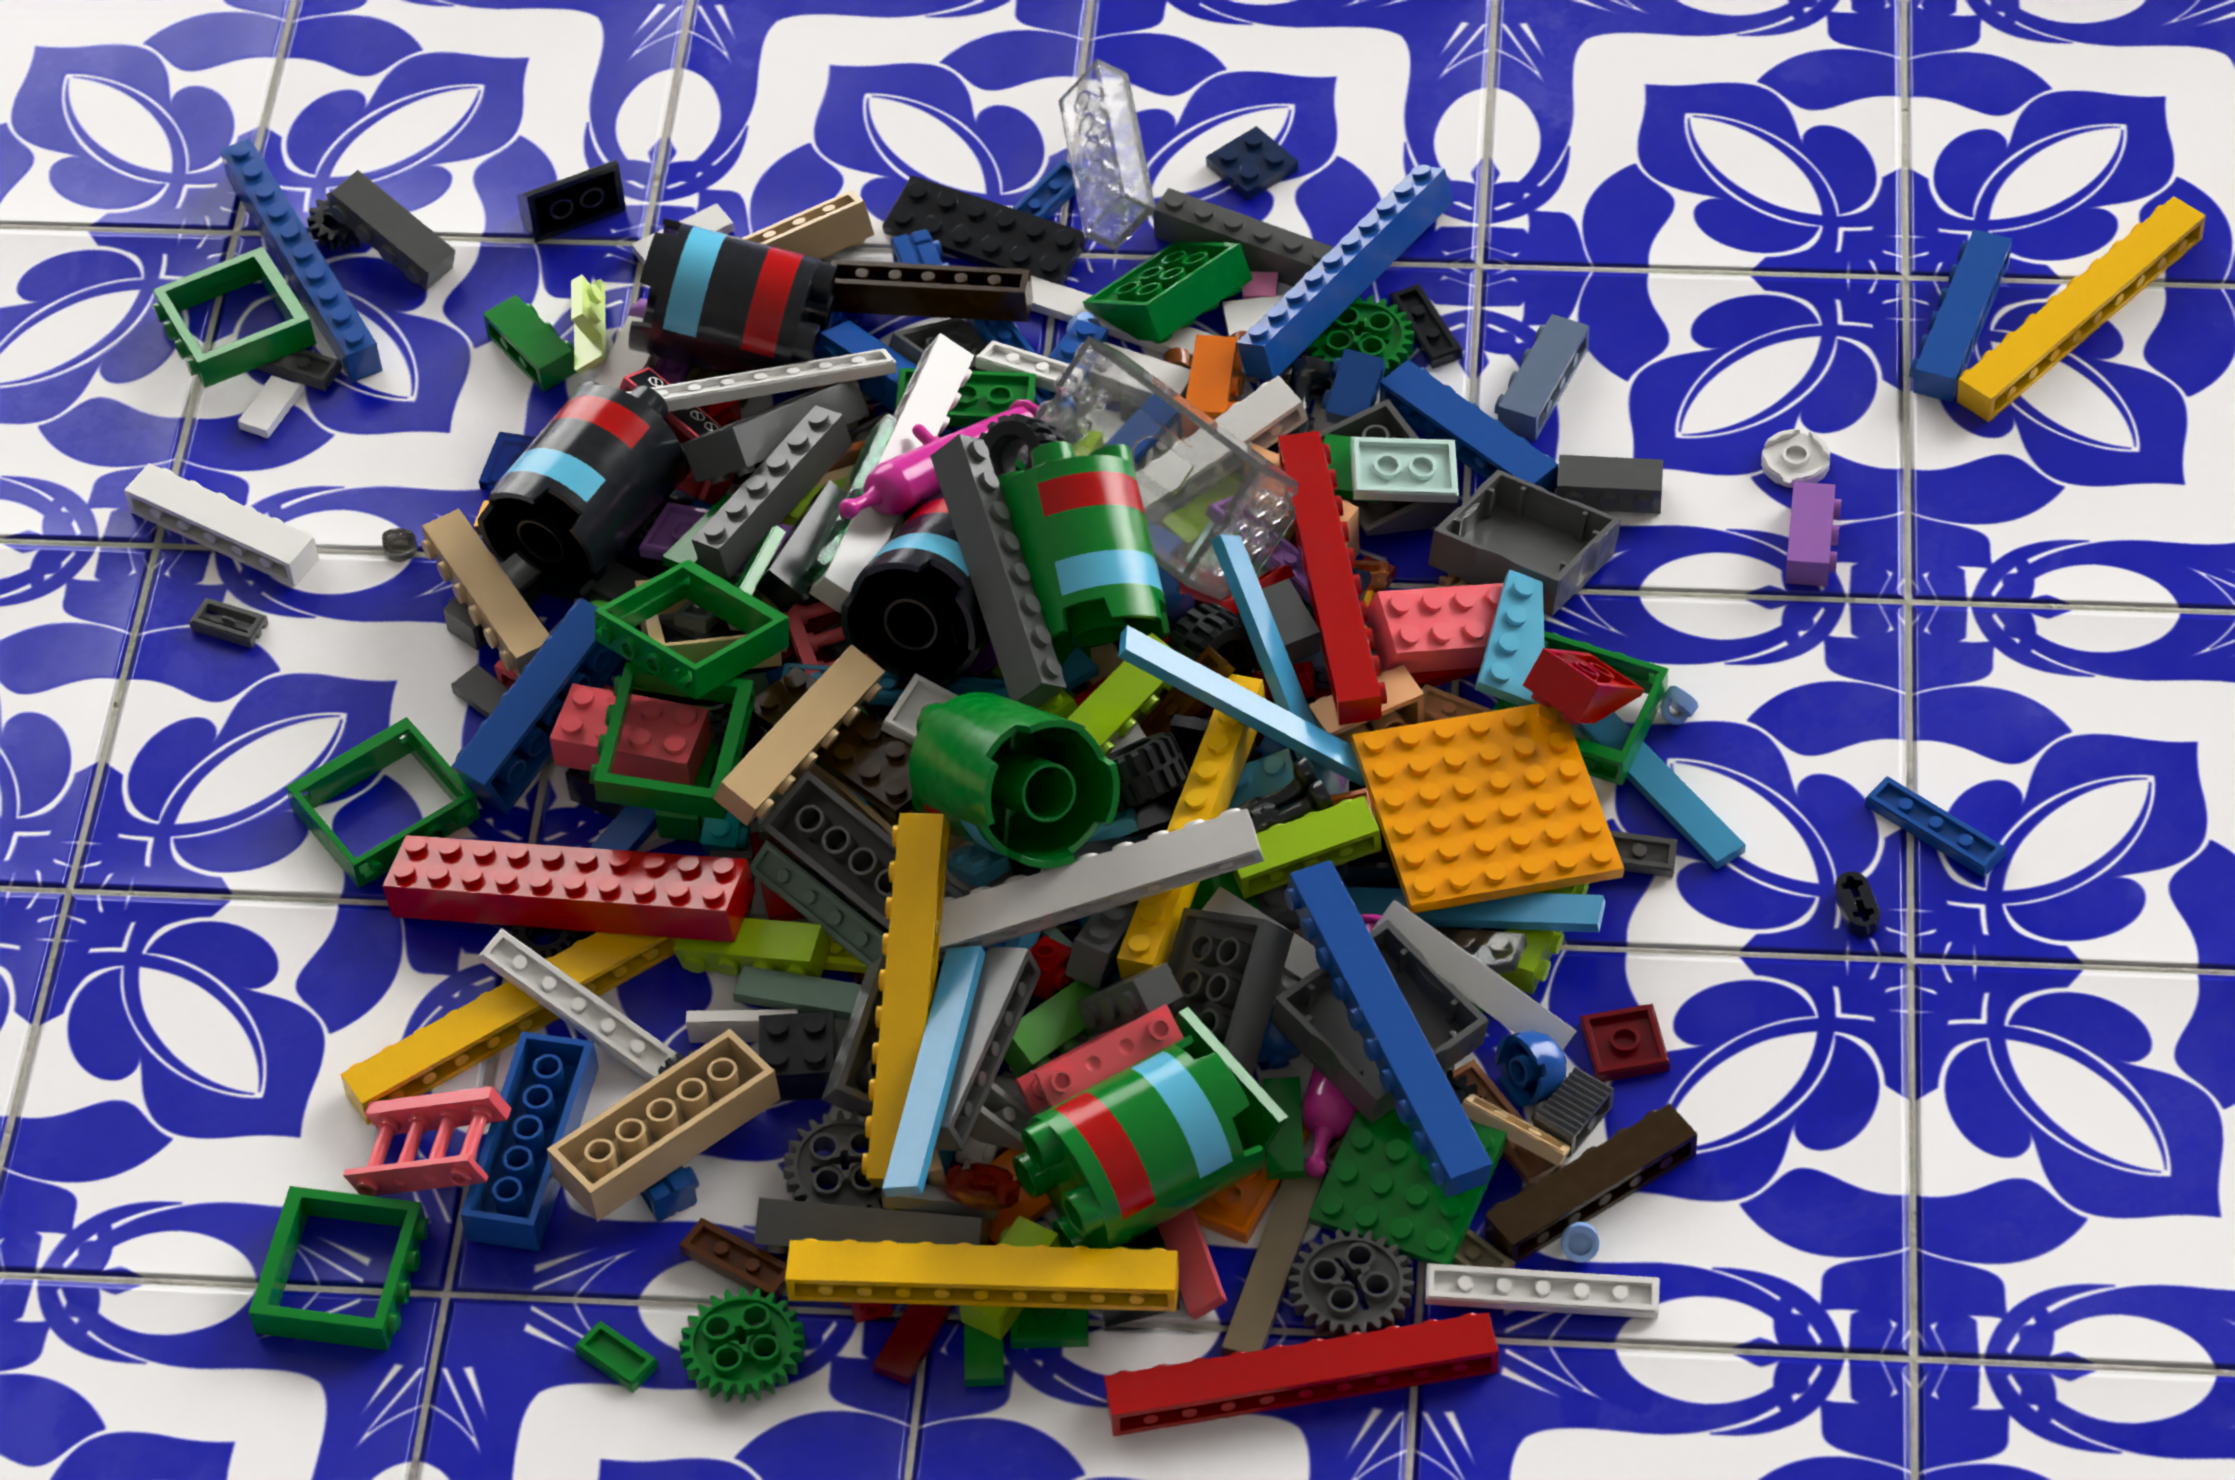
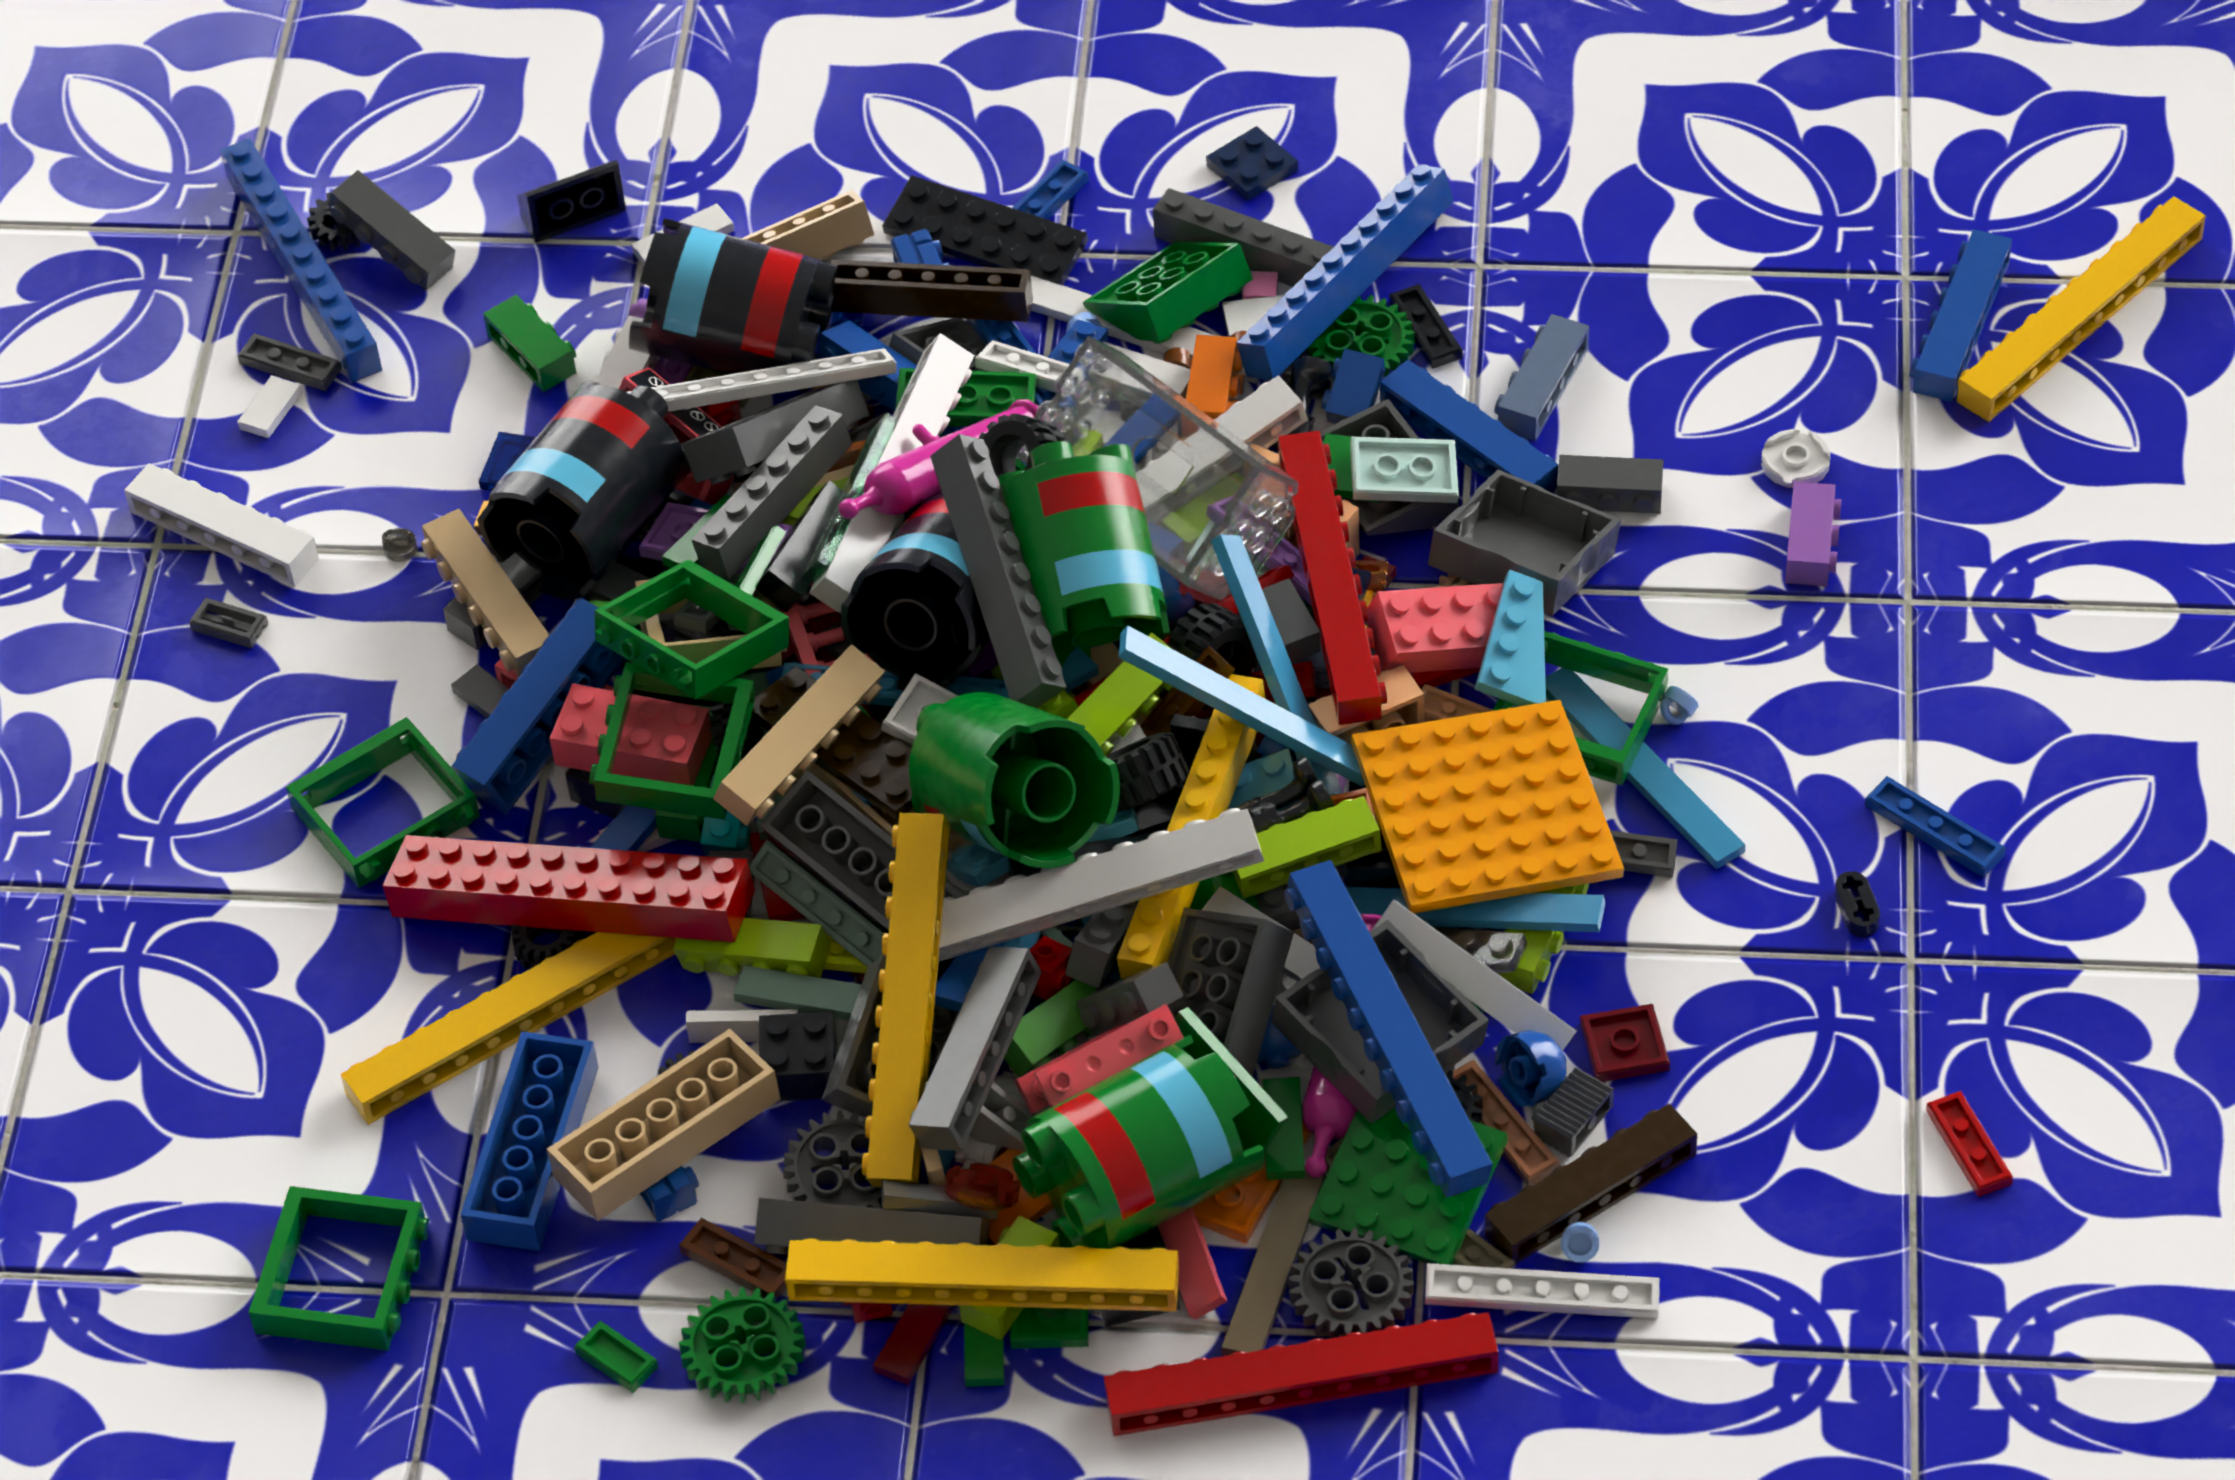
green window [152,247,317,388] -> none
coral fence [343,1086,512,1196] -> none
white tile [479,928,678,1081] -> none
yellowish green bracket [571,275,606,375] -> none
tile [882,945,986,1197] -> none
clear brick [1058,59,1156,251] -> none
tan tile [1461,1094,1571,1166] -> none
red slope [1522,648,1645,726] -> none
none -> red tile [1926,1091,2013,1197]

